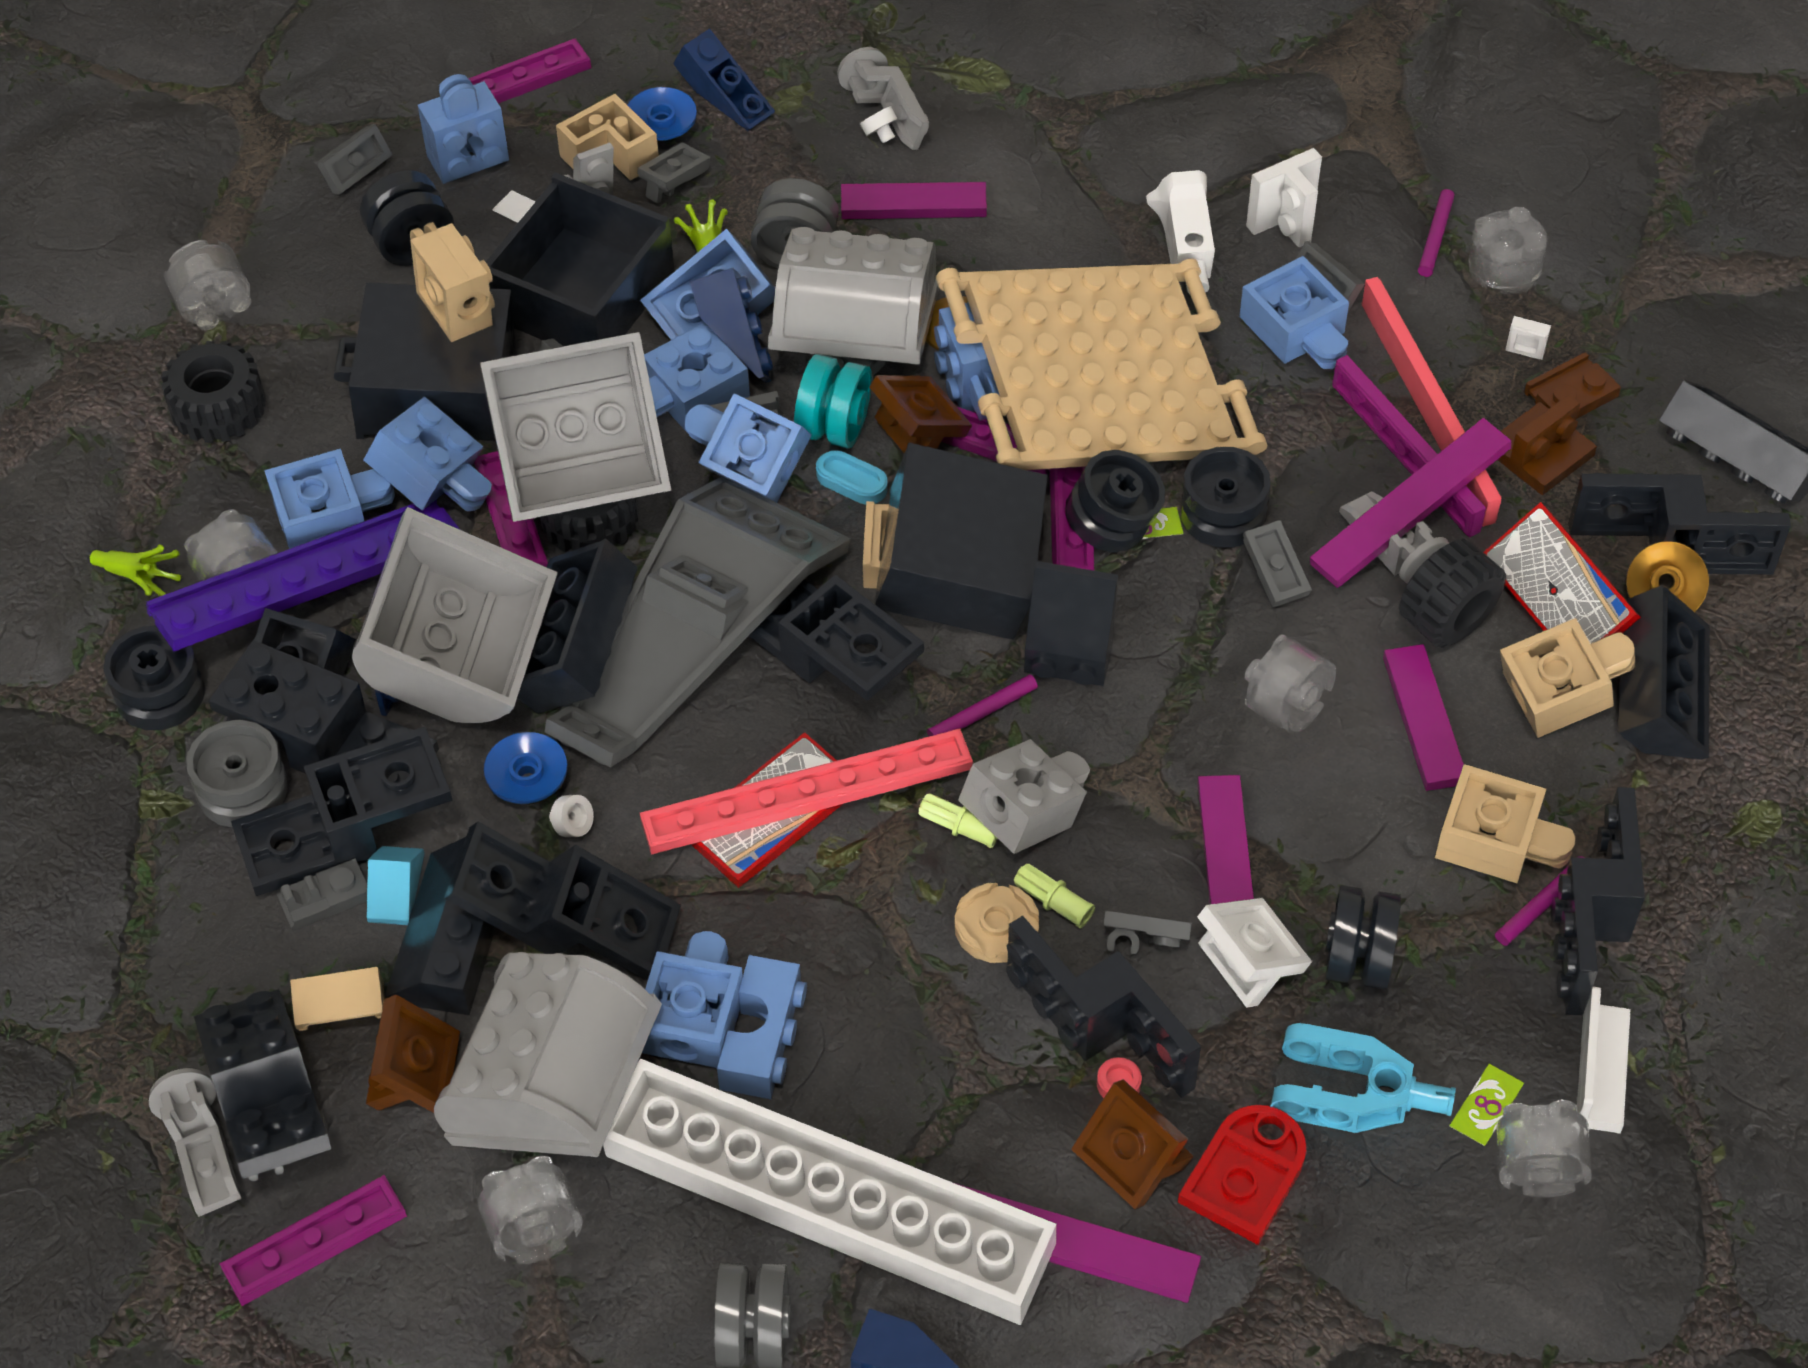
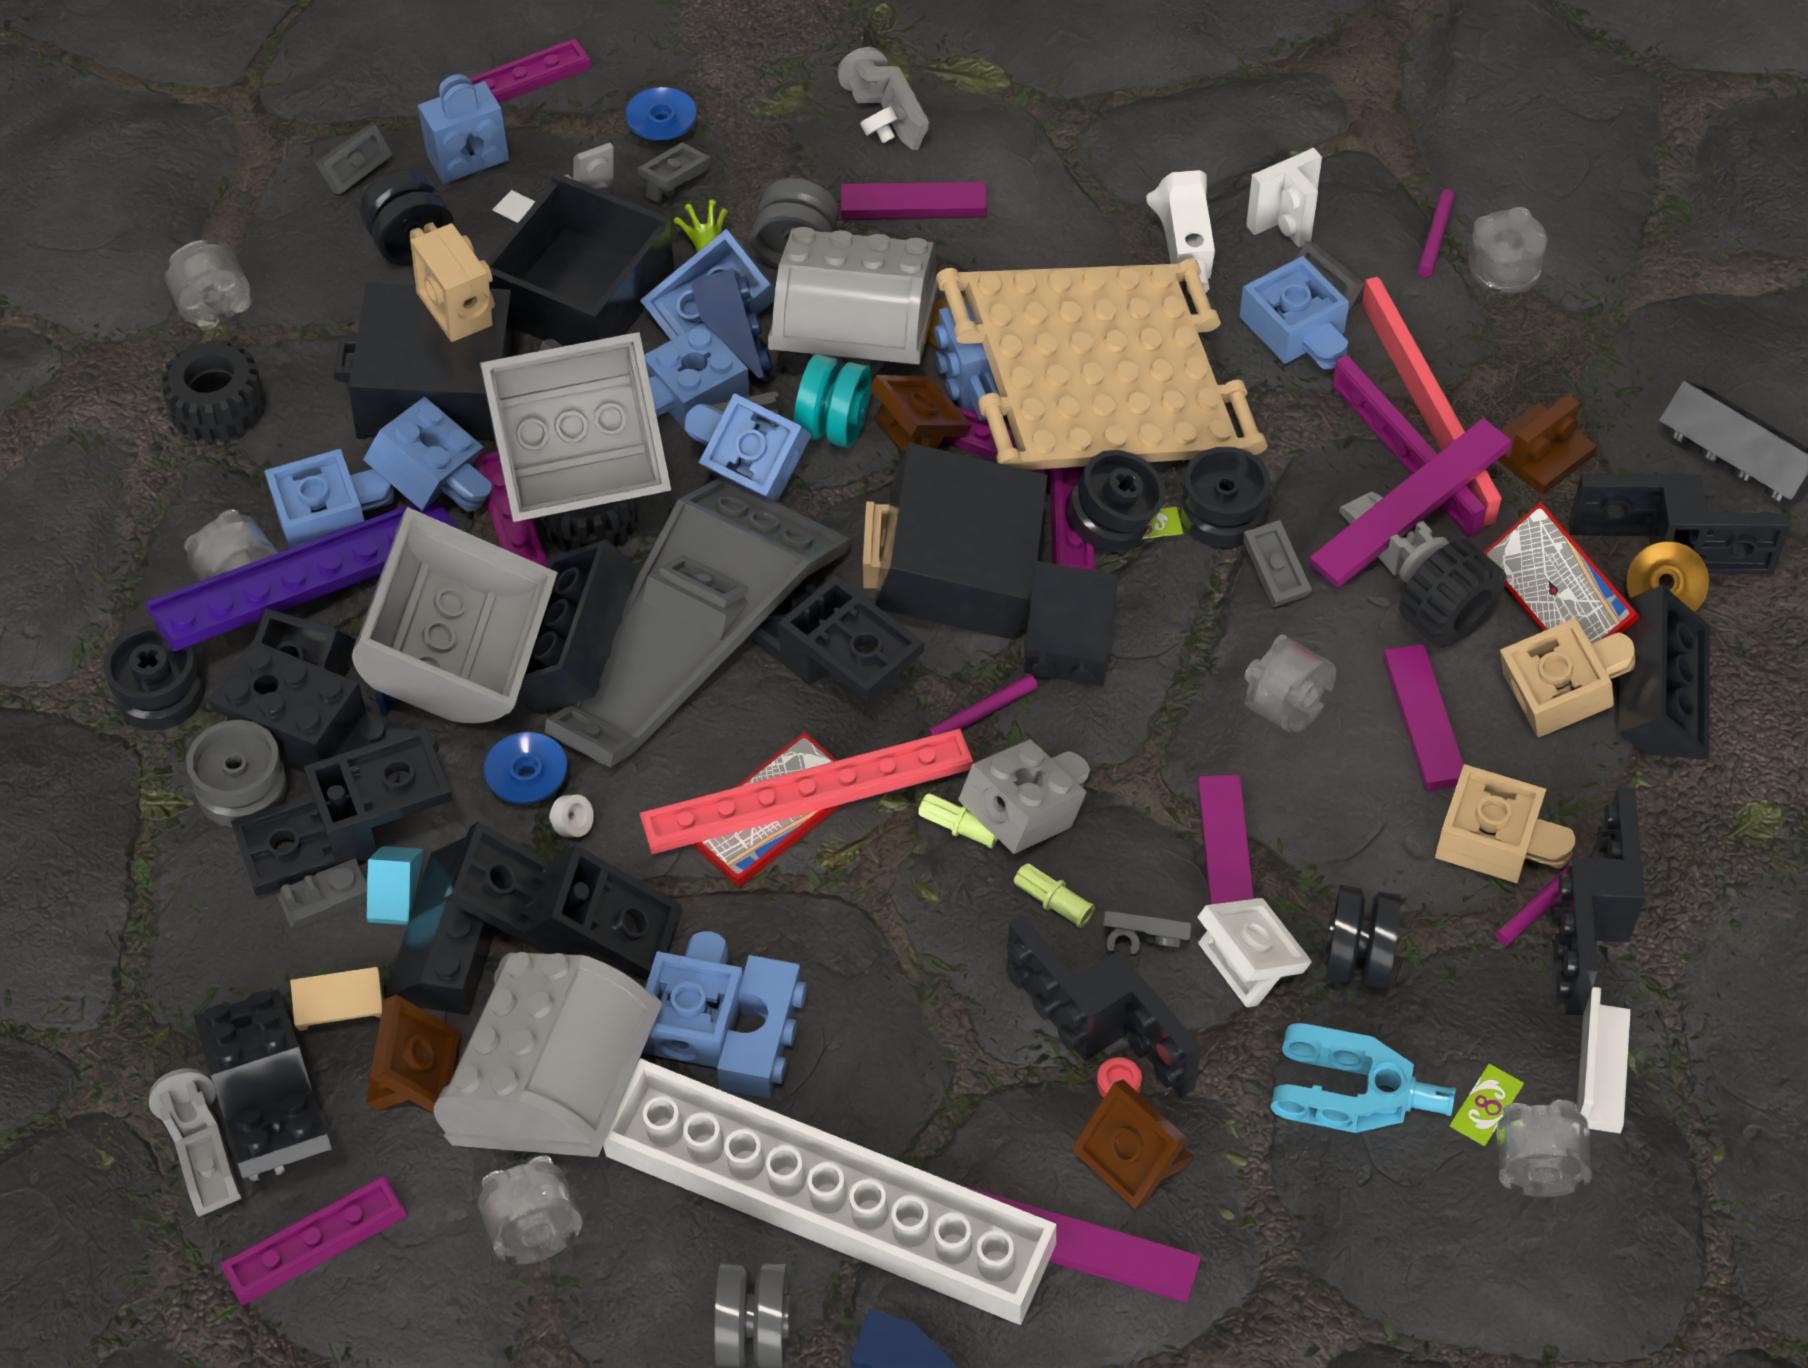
lime piece [90,544,181,596] -> none
tan brick [556,94,659,180] -> none
dark blue slope [673,28,775,131] -> none
medium azure tile [816,451,888,505] -> none
tan tile [955,883,1039,963] -> none
red tile [1178,1105,1306,1245] -> none
white tile [1506,316,1551,360] -> none
reddish brown plate [1524,352,1621,419] -> none

